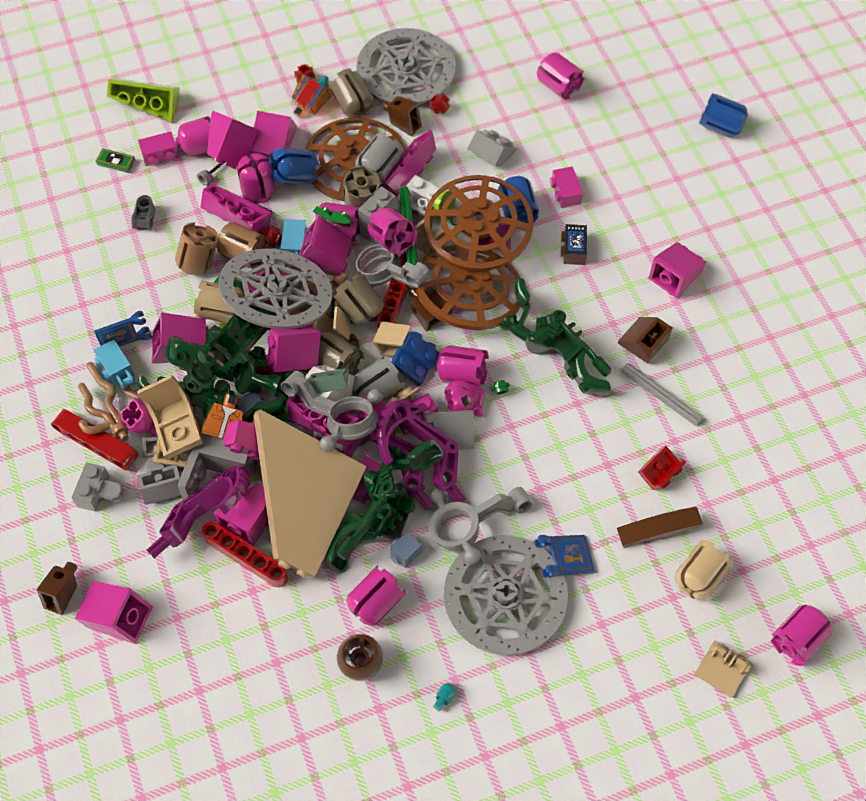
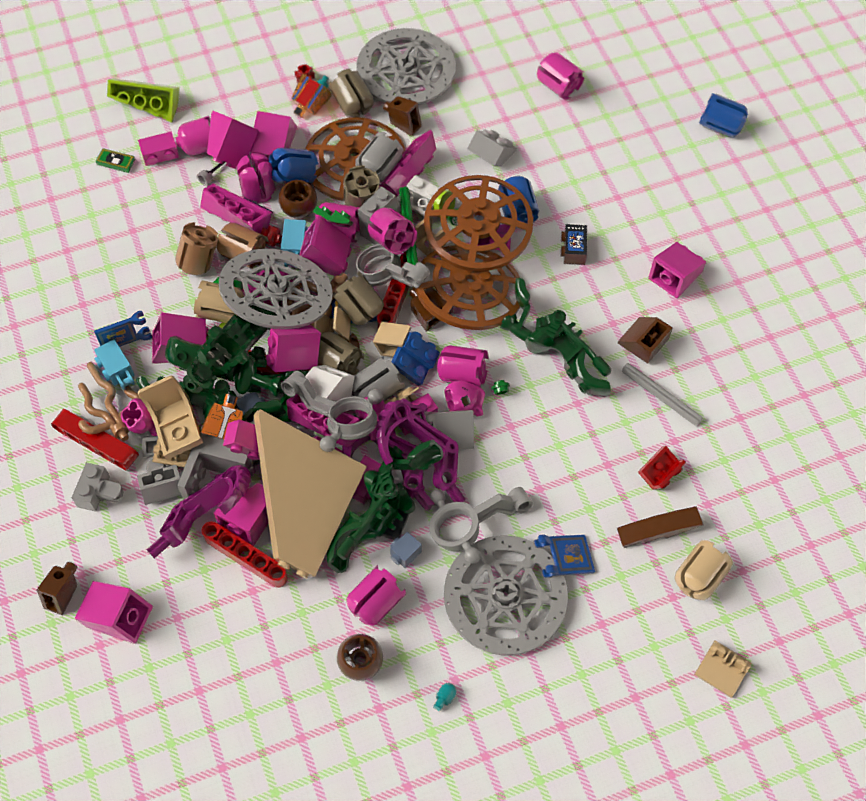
dark grey piece [131,195,156,230] -> none
sand green slope [308,368,349,393] -> none
red gear [429,93,450,115] -> none
dark pink brick [550,166,583,208] -> none
dark pink cylinder [771,604,833,666] -> none
none -> reddish brown wheel [279,180,317,219]

